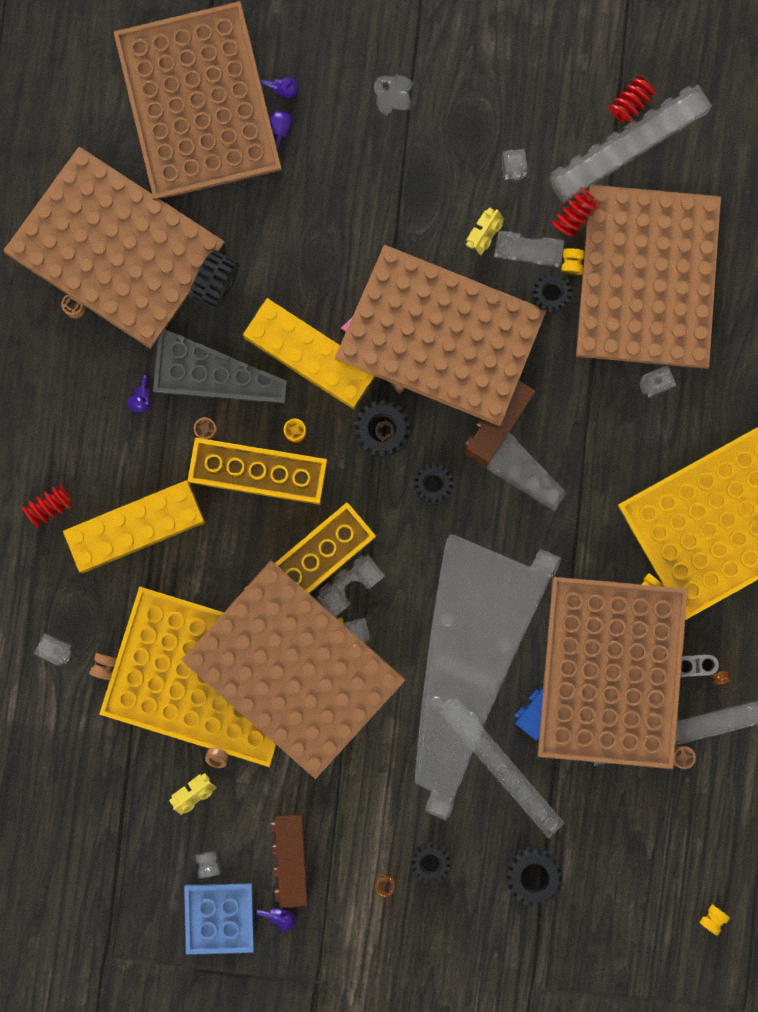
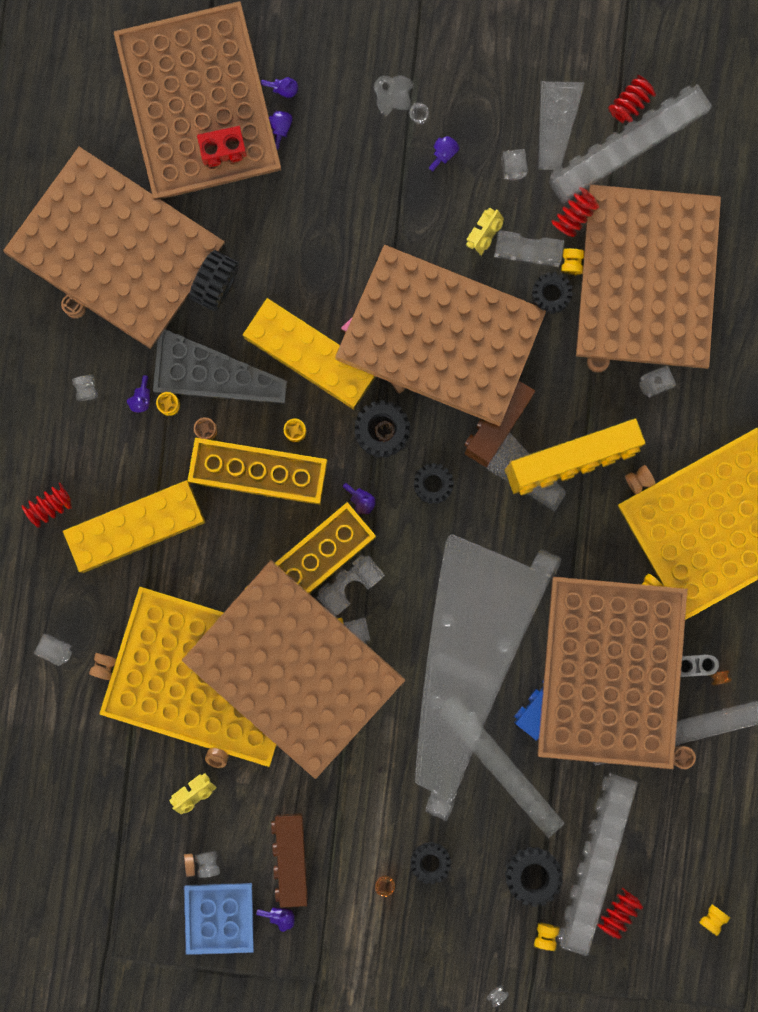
none -> clear wheel [72,375,99,402]
none -> yellow wheel [156,392,180,416]
none -> medium nougat tile [184,853,195,877]
none -> red brick [197,125,247,167]
none -> dark purple piece [343,483,376,515]
none -> clear bush [409,103,429,125]
none -> dark purple piece [428,136,459,172]
none -> clear bush [486,985,509,1007]
none -> yellow brick [504,419,645,495]
none -> yellow wheel [534,923,560,951]
none -> clear wing [538,81,585,170]
none -> clear brick [558,773,638,956]
none -> medium nougat tile [587,358,610,373]
none -> red piece [596,888,643,939]
none -> medium nougat wheel [625,465,655,495]

